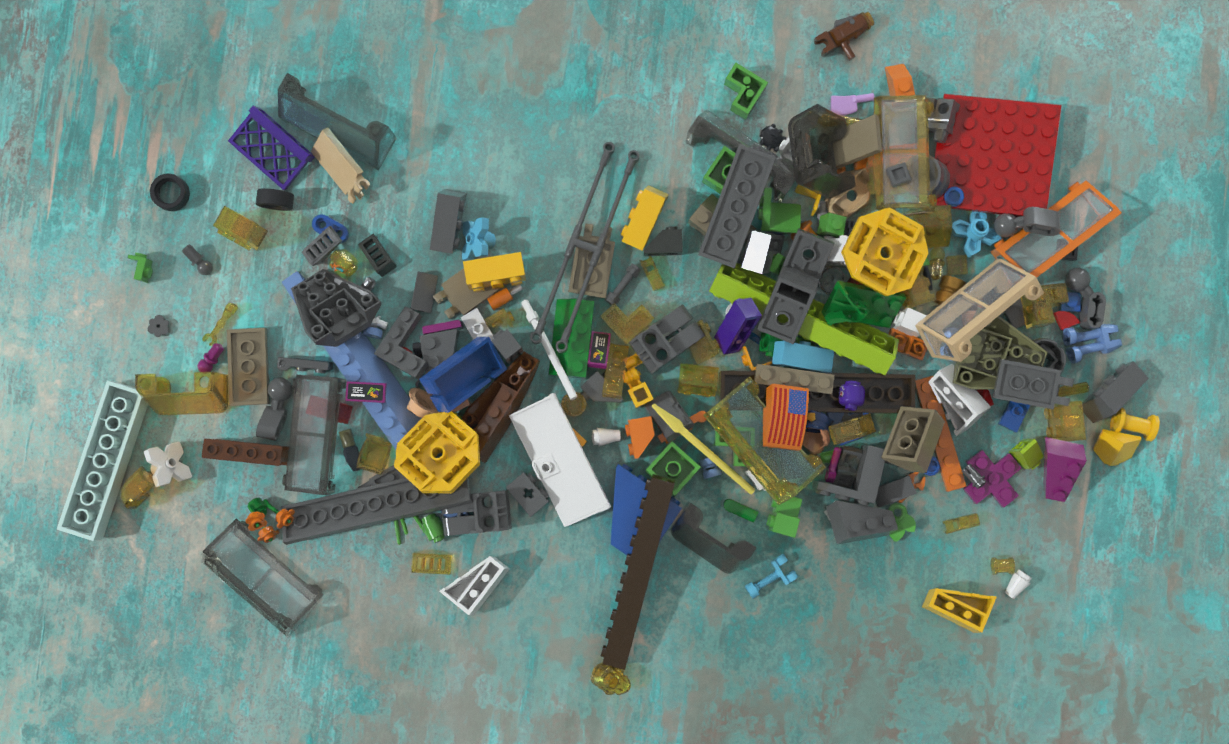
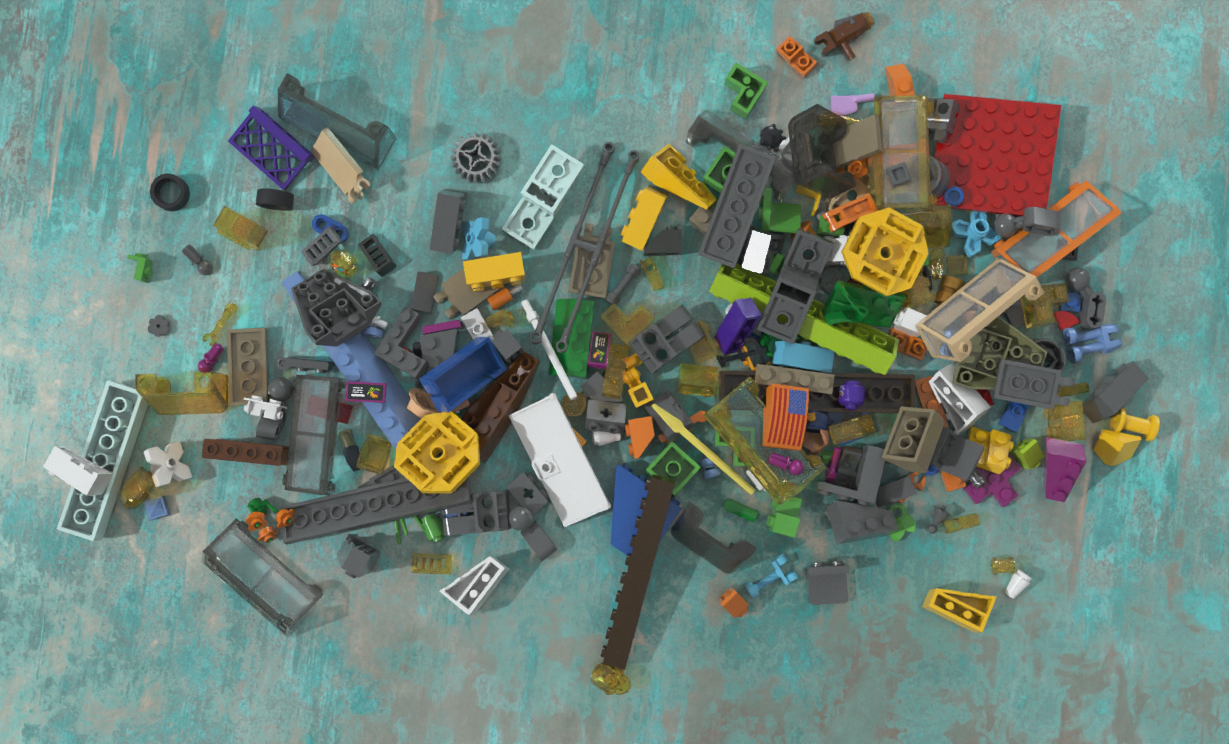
none -> white wedge [43,446,113,496]
none -> medium blue tile [144,496,169,520]
none -> white hinge [244,395,287,421]
none -> dark grey wedge [337,534,381,578]
none -> light grey gear [450,132,502,184]
none -> light aqua bracket [502,144,584,250]
none -> dark grey beam [508,506,558,561]
none -> dark grey brick [584,400,626,434]
none -> yellow wedge [641,144,717,210]
none -> black piece [716,336,768,368]
none -> orange slope [717,586,749,618]
none -> magenta axle [768,452,804,475]
none -> orange slope [777,36,817,78]
none -> dark grey bracket [807,561,849,605]
none -> orange plate [822,194,878,233]
none -> orange plate [847,160,868,181]
none -> dark grey piece [927,505,951,534]
none -> dark grey bracket [930,426,984,481]
none -> yellow plate [967,426,1014,474]

